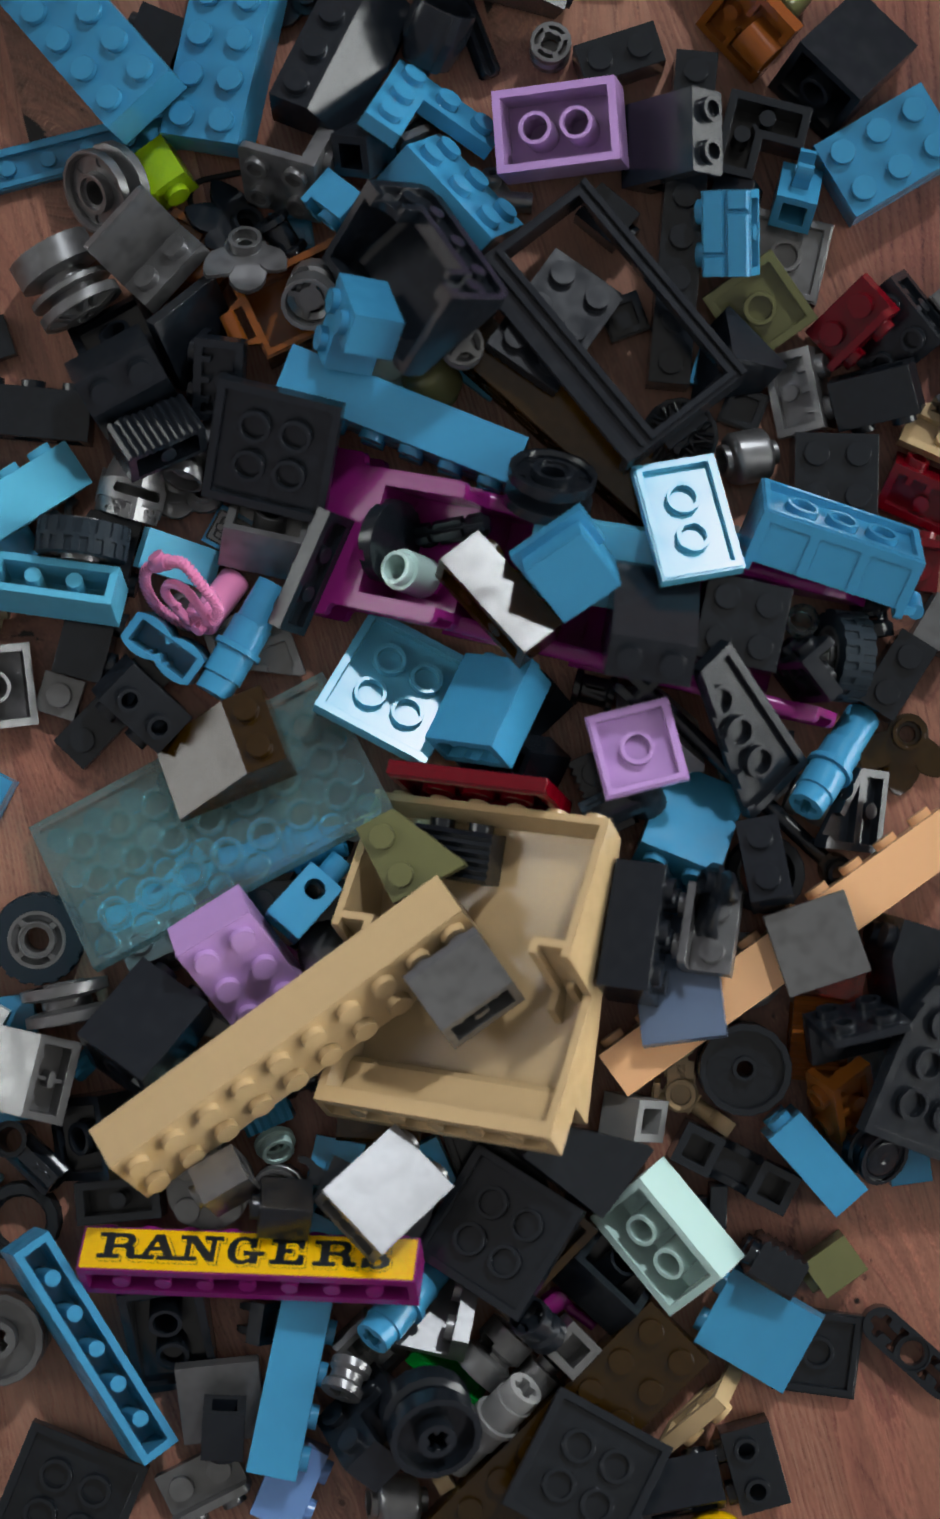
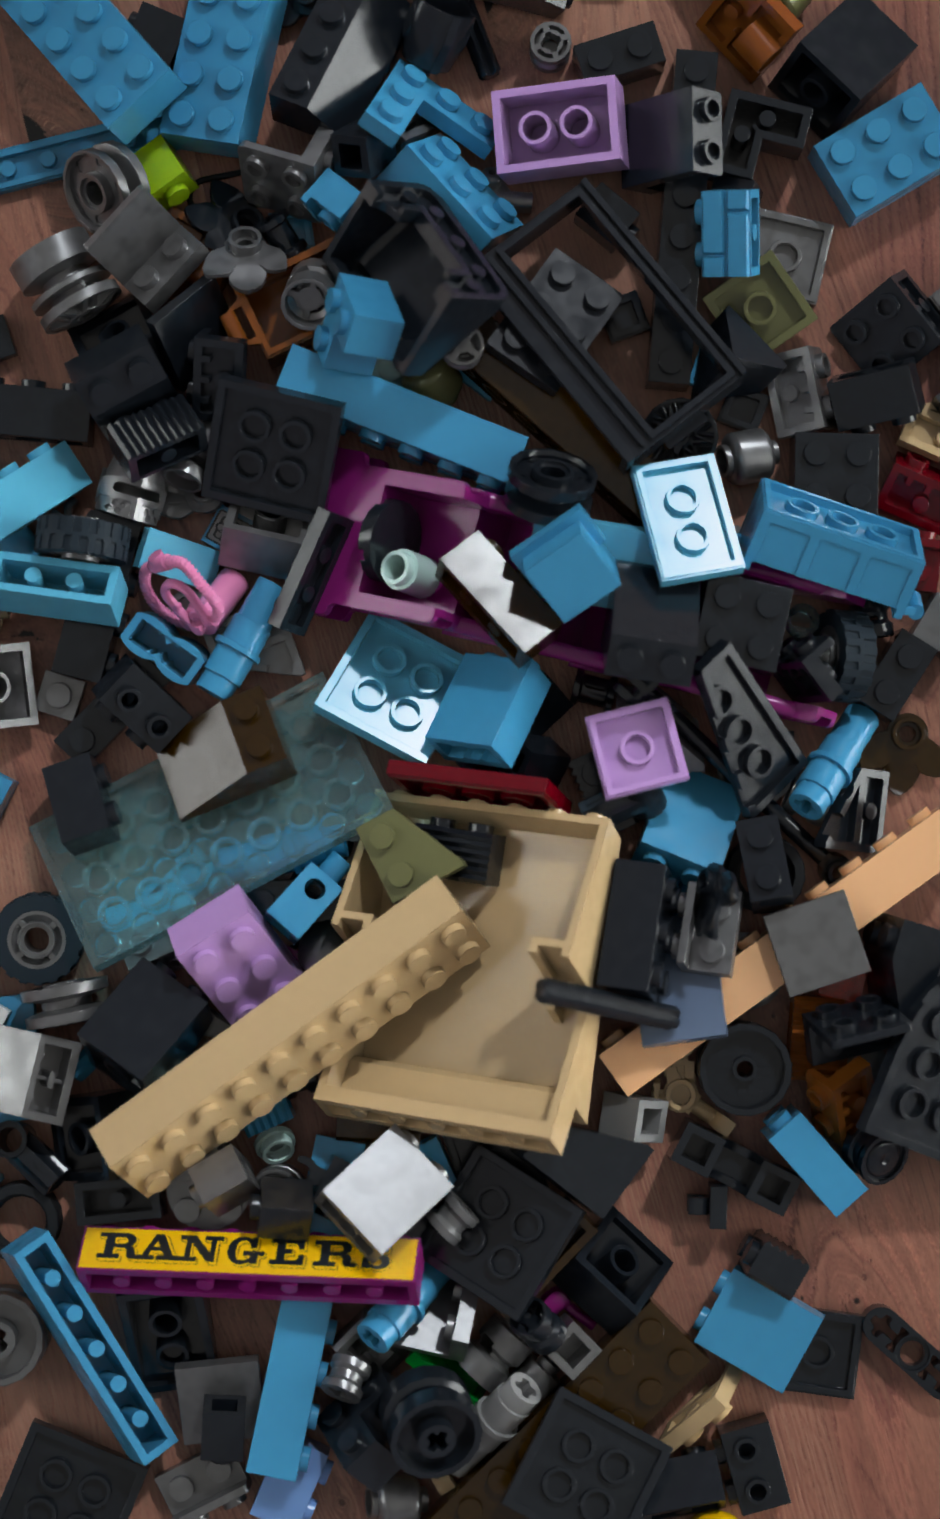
black tile [237,1299,281,1346] -> none
flat silver slope [402,926,525,1049] -> none
black axle [414,512,491,548] -> none
light aqua brick [589,1156,745,1316] -> none
dark azure brick [767,147,824,235] -> none
olive brick [802,1229,868,1299] -> none
dark red bracket [805,273,901,373] -> none
dark azure tile [889,1149,933,1187] -> none
none -> black brick [42,752,123,856]
none -> flat silver wheel [426,1191,480,1246]
none -> black axle [535,978,681,1030]

